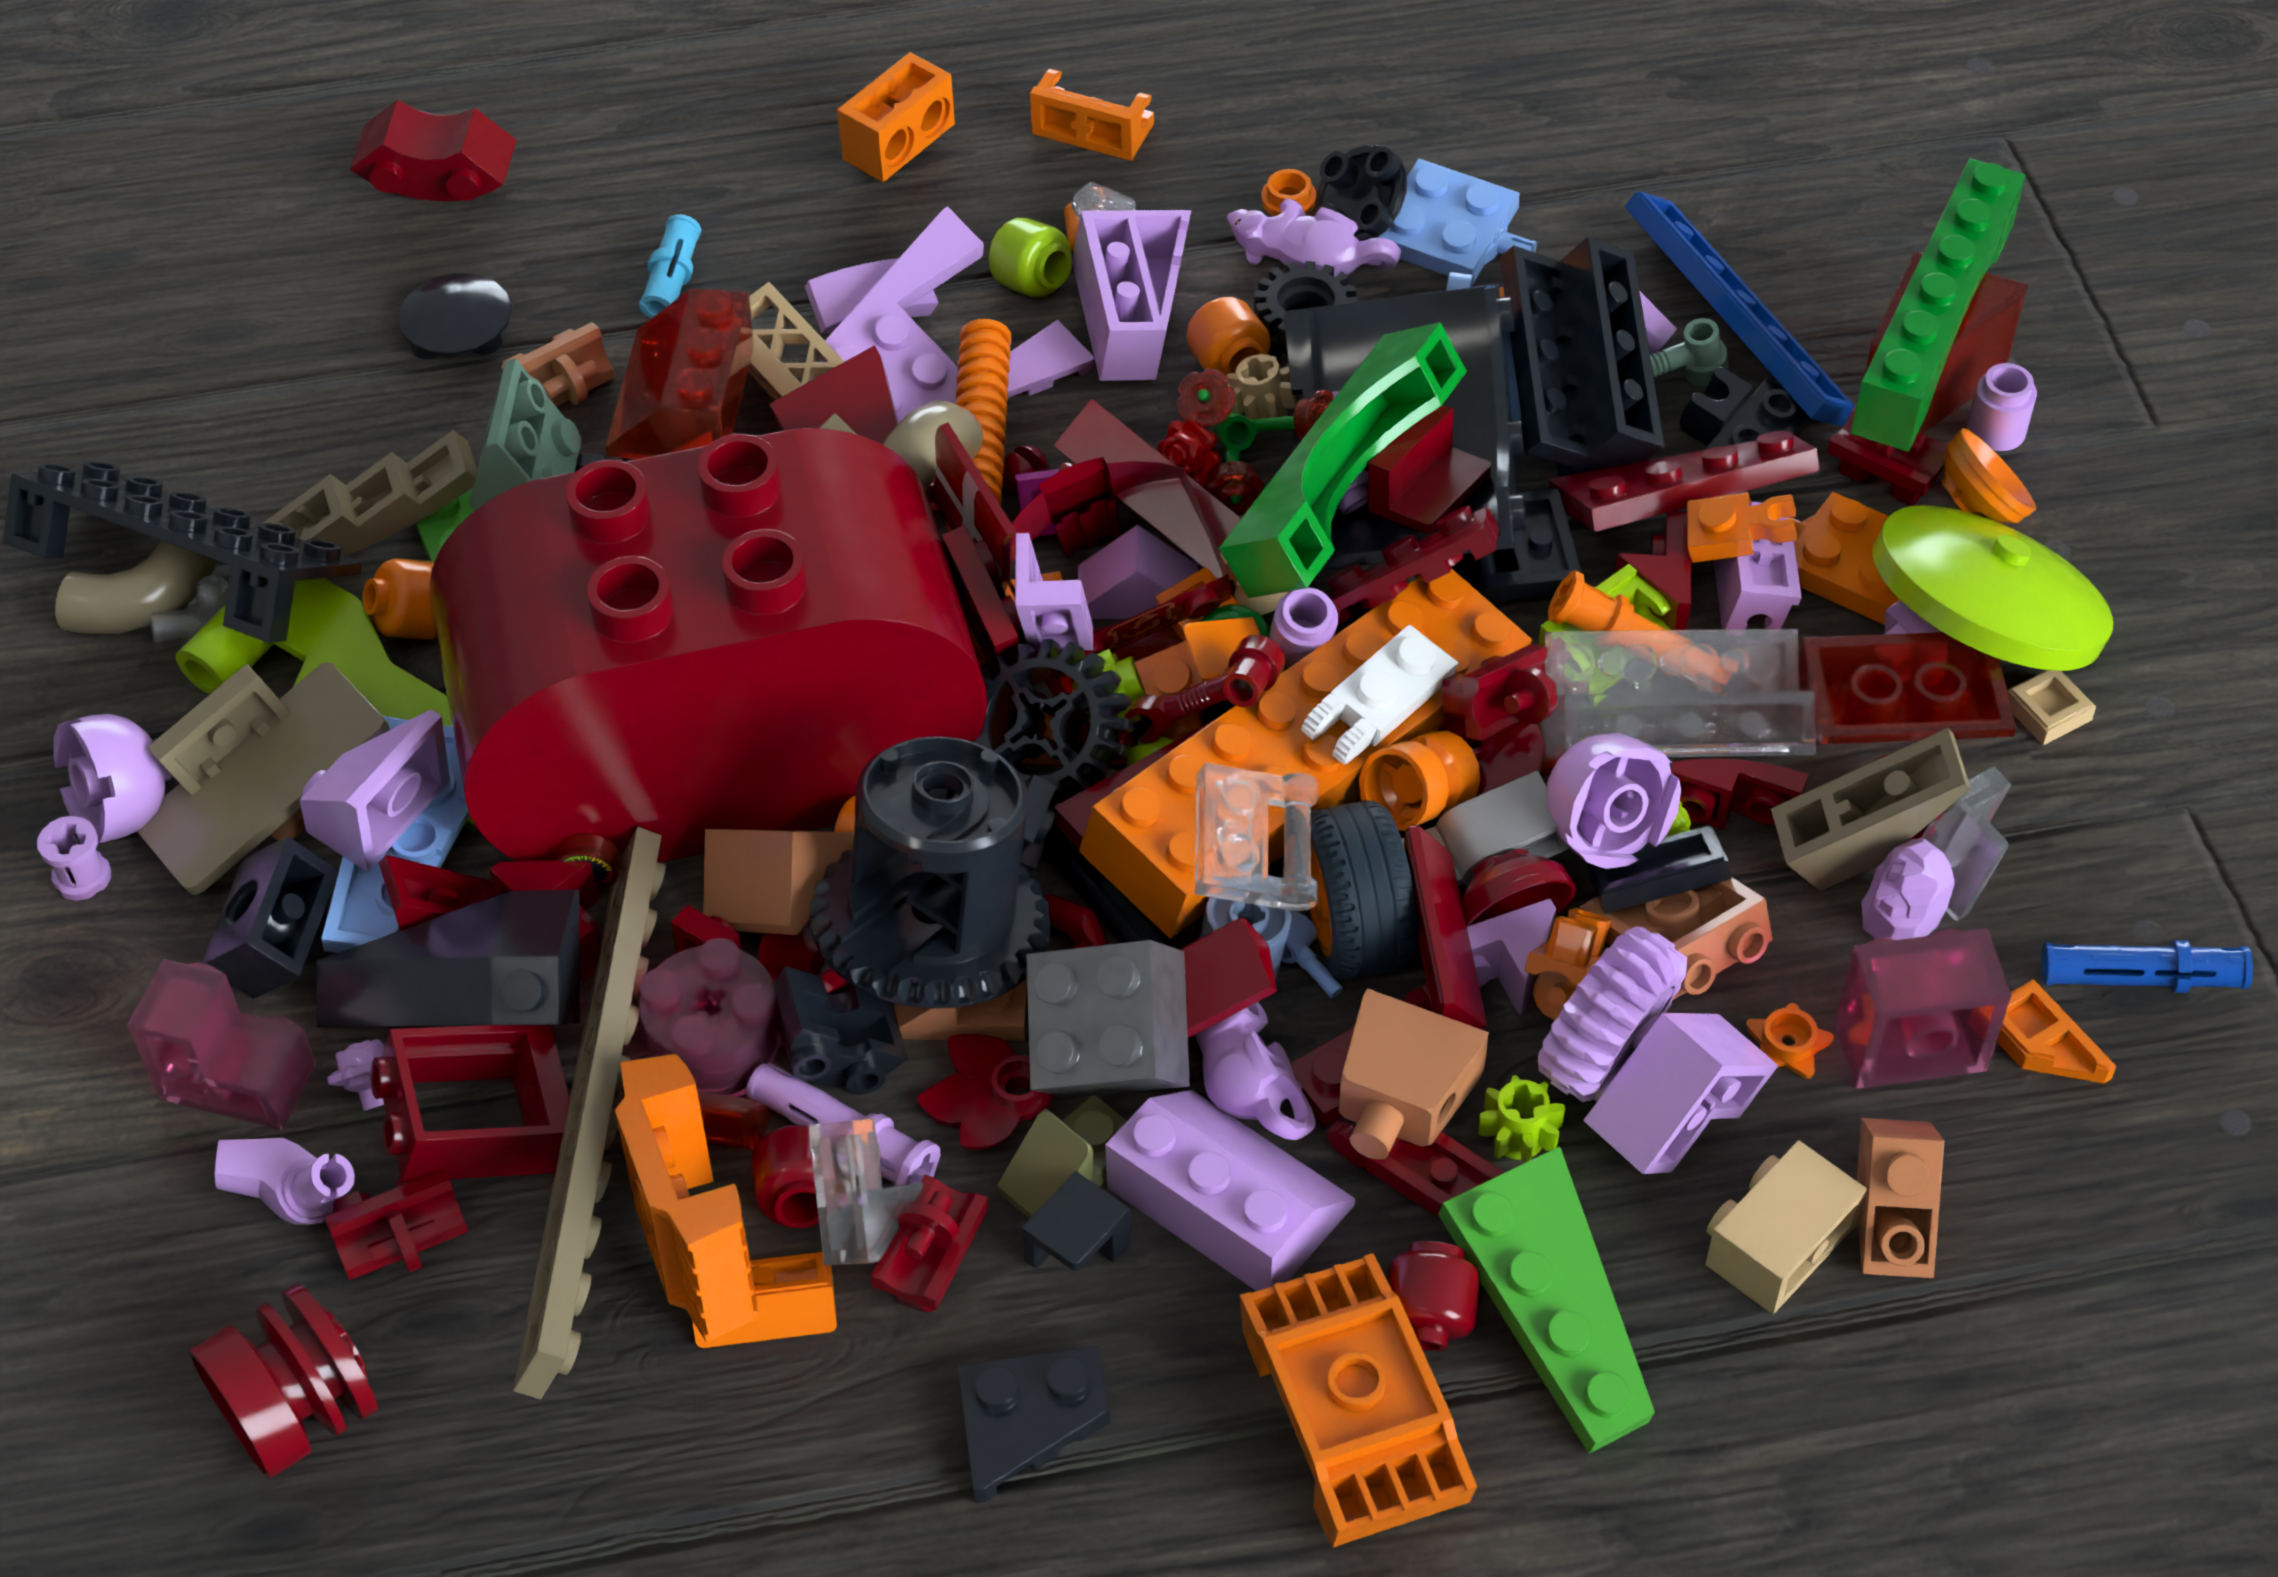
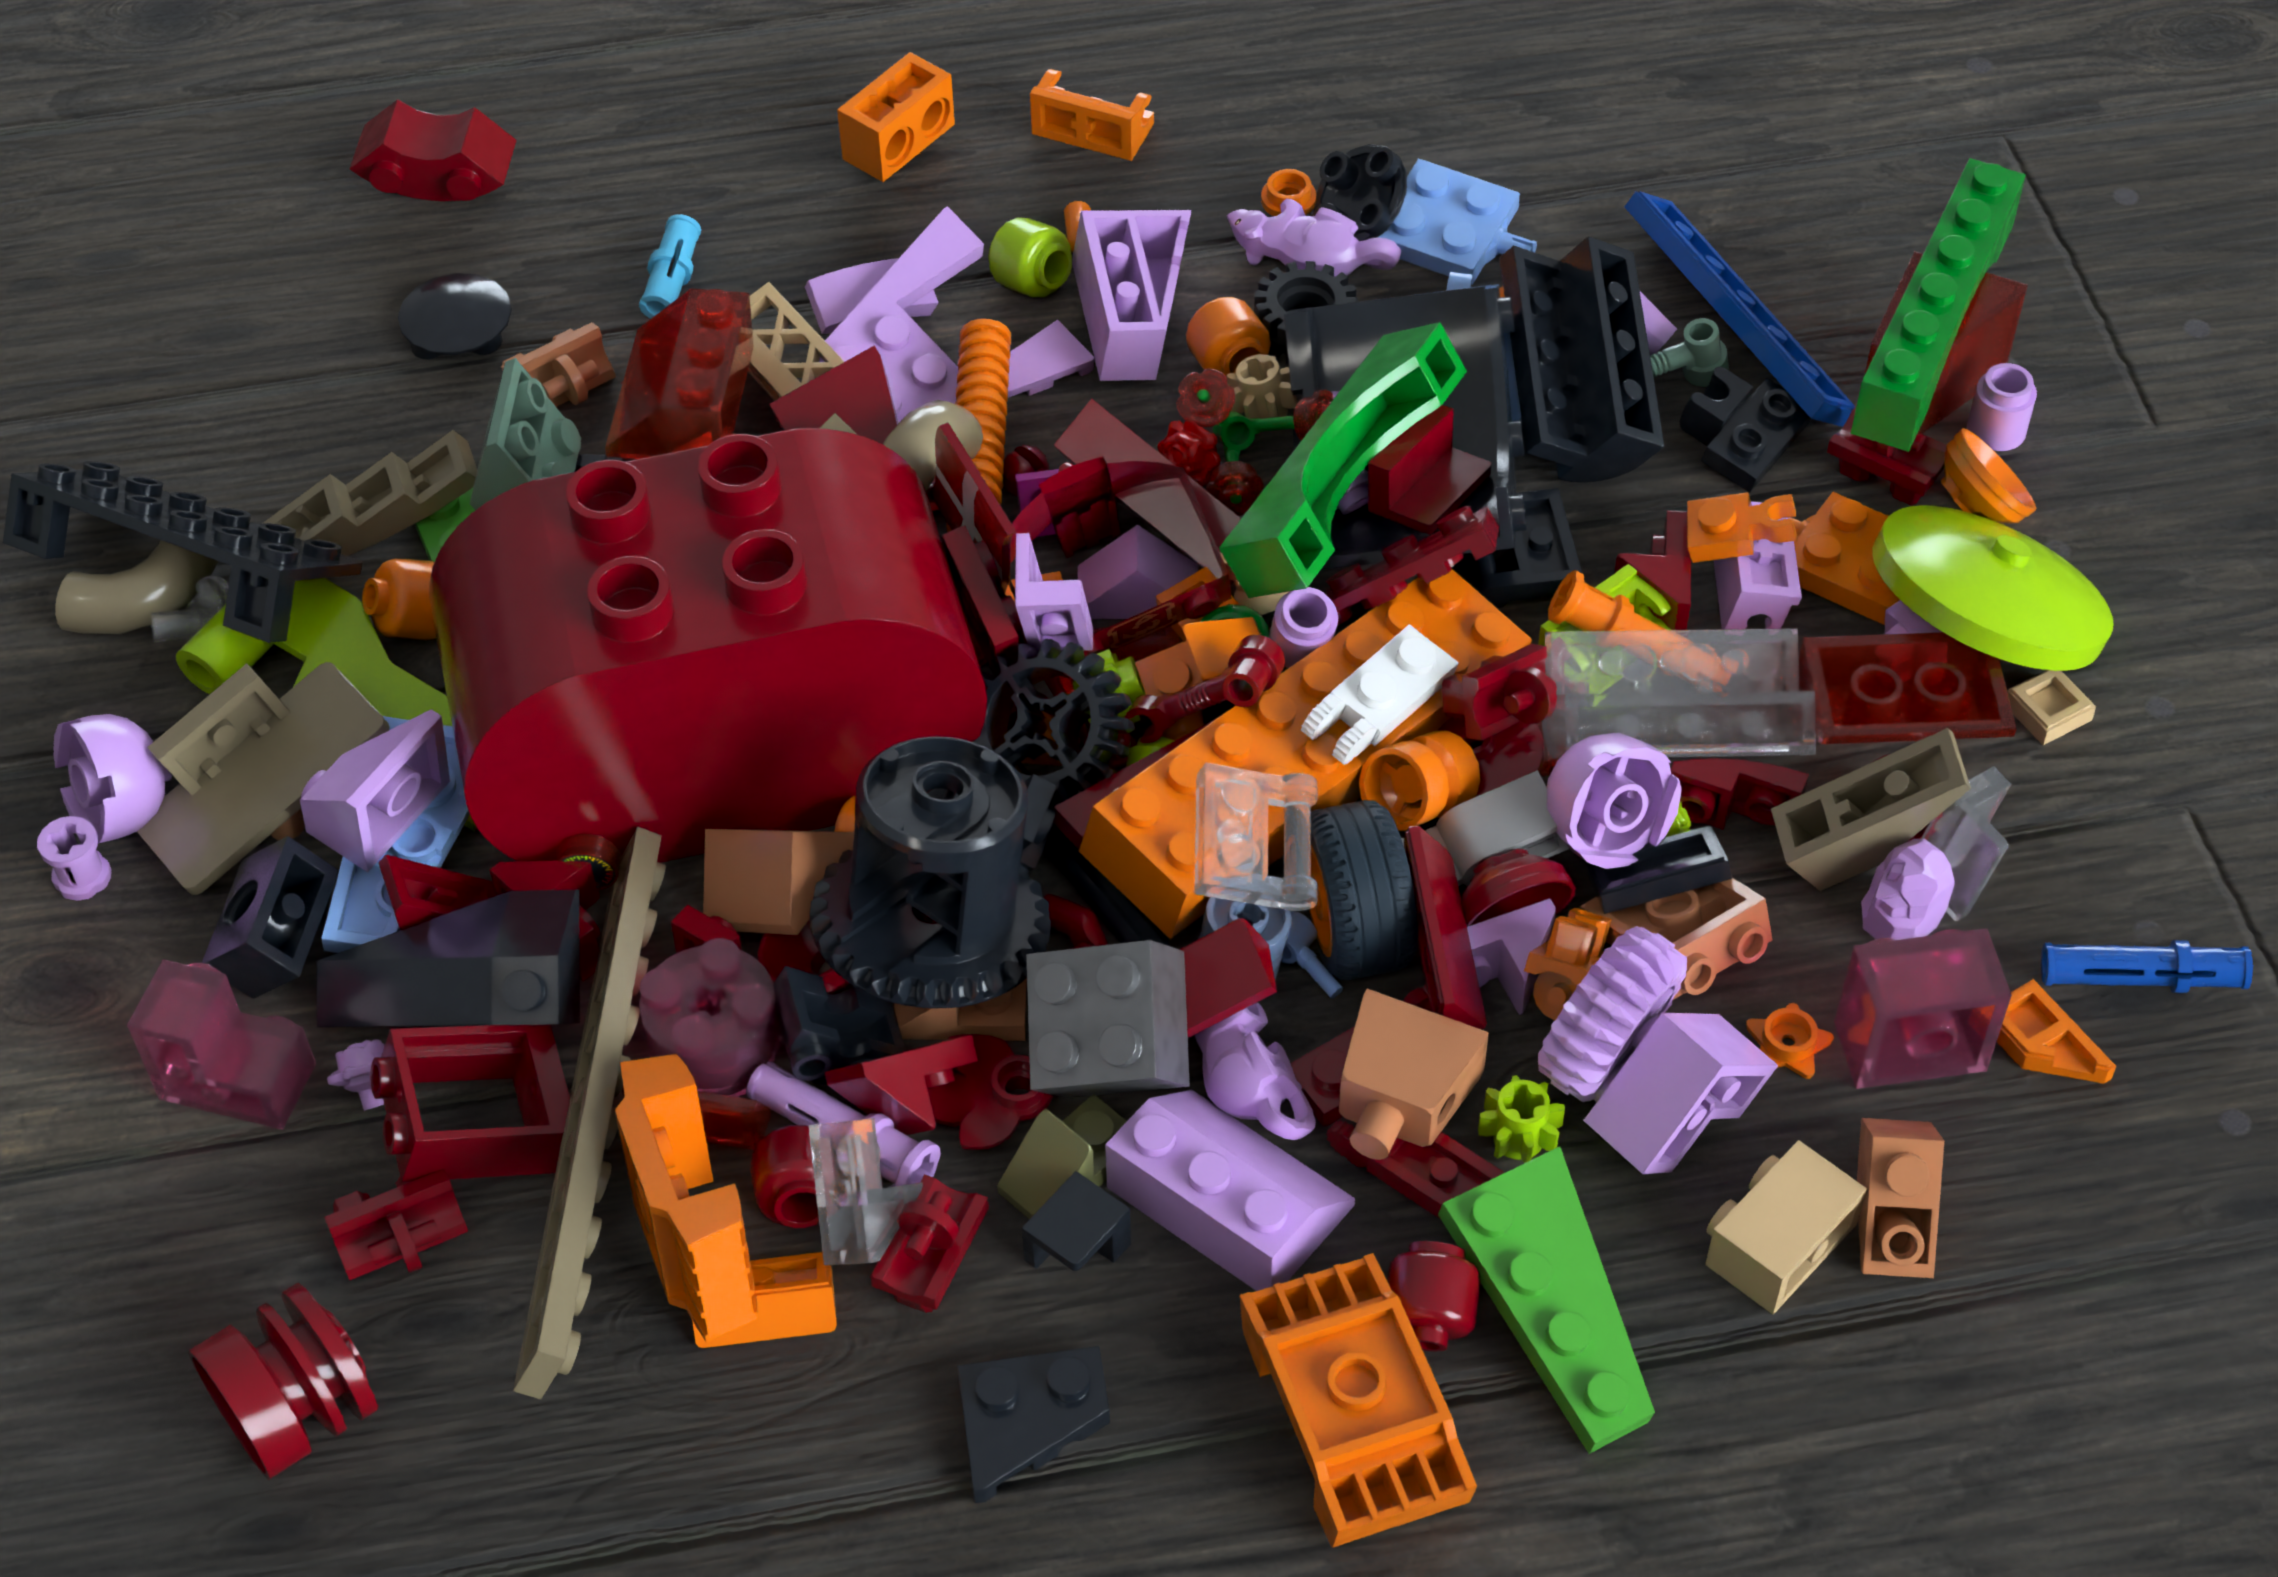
lavender arm [215,1138,355,1225] -> none
clear arm [1072,181,1135,219] -> none
dark red wing [1548,431,1819,532] -> none
none -> dark red slope [825,1035,978,1135]

